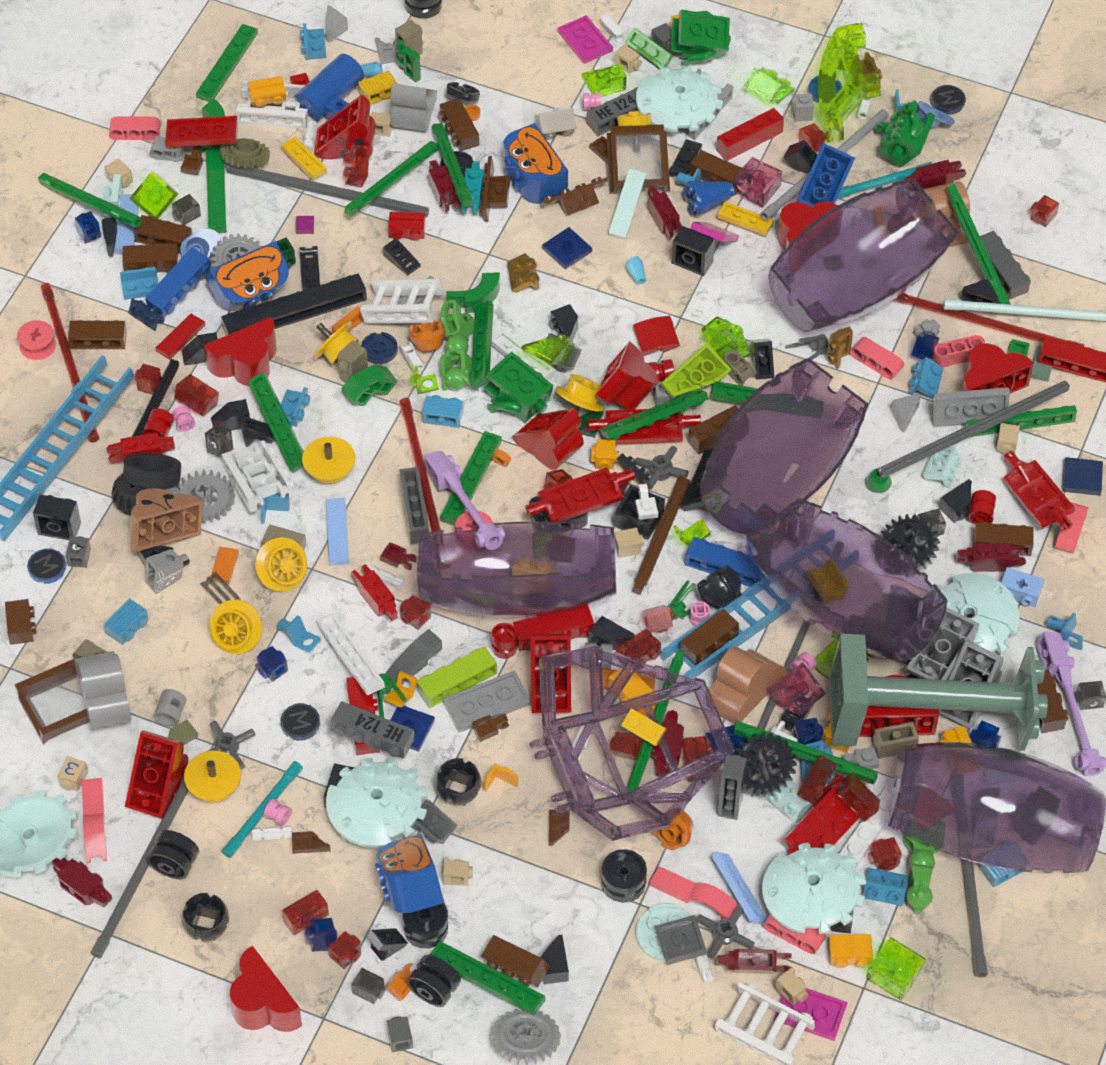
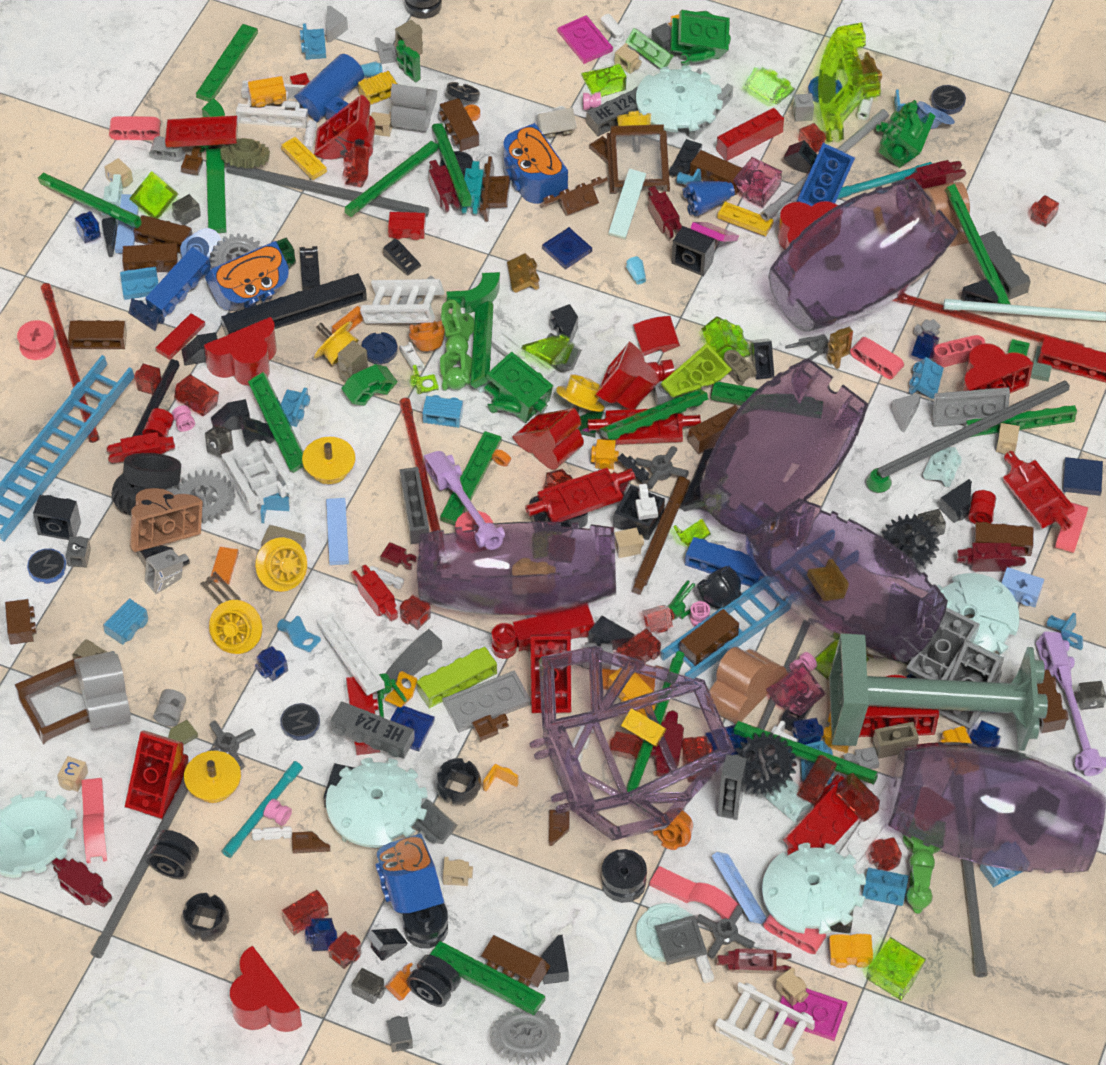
magenta tile [296,216,314,234] -> none

